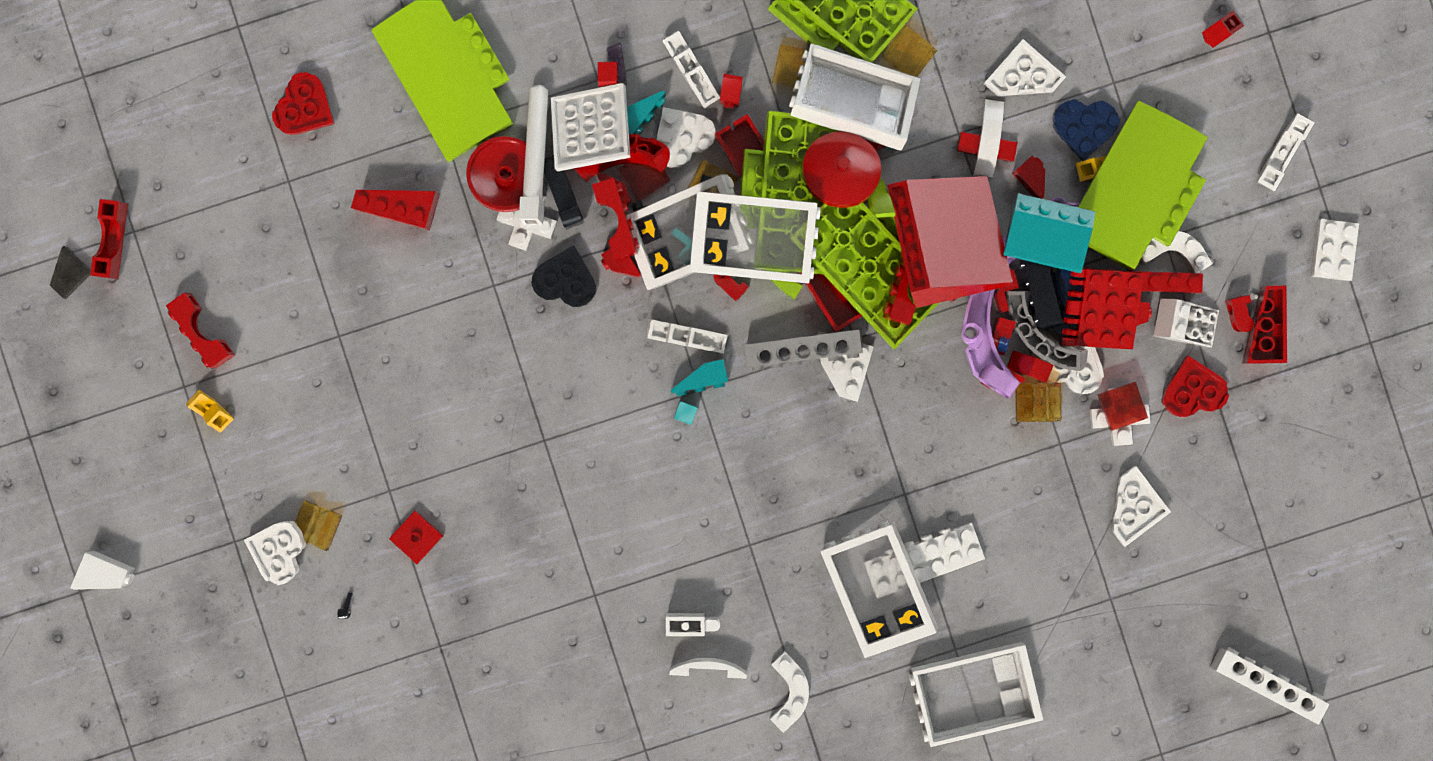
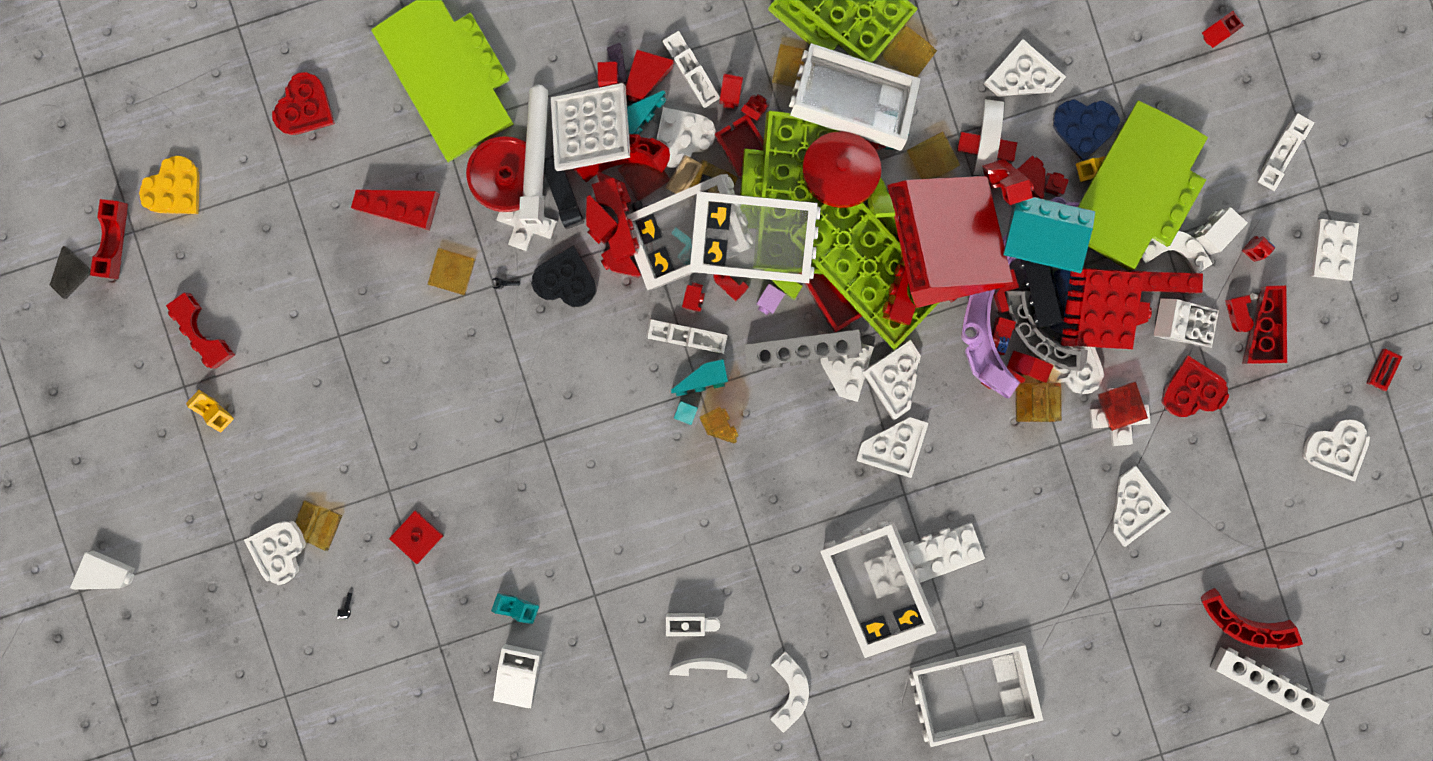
none -> yellow plate [139,156,200,214]
none -> clear yellow plate [427,248,476,296]
none -> teal slope [491,593,540,624]
none -> black hand [492,278,520,290]
none -> white slope [493,644,542,709]
none -> red slope [586,195,618,245]
none -> red slope [626,50,674,103]
none -> tan tile [666,155,702,194]
none -> red brick [682,282,705,312]
none -> clear yellow slope [699,406,739,444]
none -> red slope [741,94,770,121]
none -> lavender brick [756,284,785,315]
none -> white plate [856,417,928,478]
none -> white plate [862,340,921,420]
none -> clear yellow slope [907,132,961,179]
none -> red arch [982,159,1034,205]
none -> red brick [1045,172,1069,197]
none -> white brick [1194,207,1248,255]
none -> red brick [1201,588,1303,649]
none -> red leg [1241,236,1275,262]
none -> white plate [1303,419,1370,481]
none -> red tile [1367,348,1403,391]

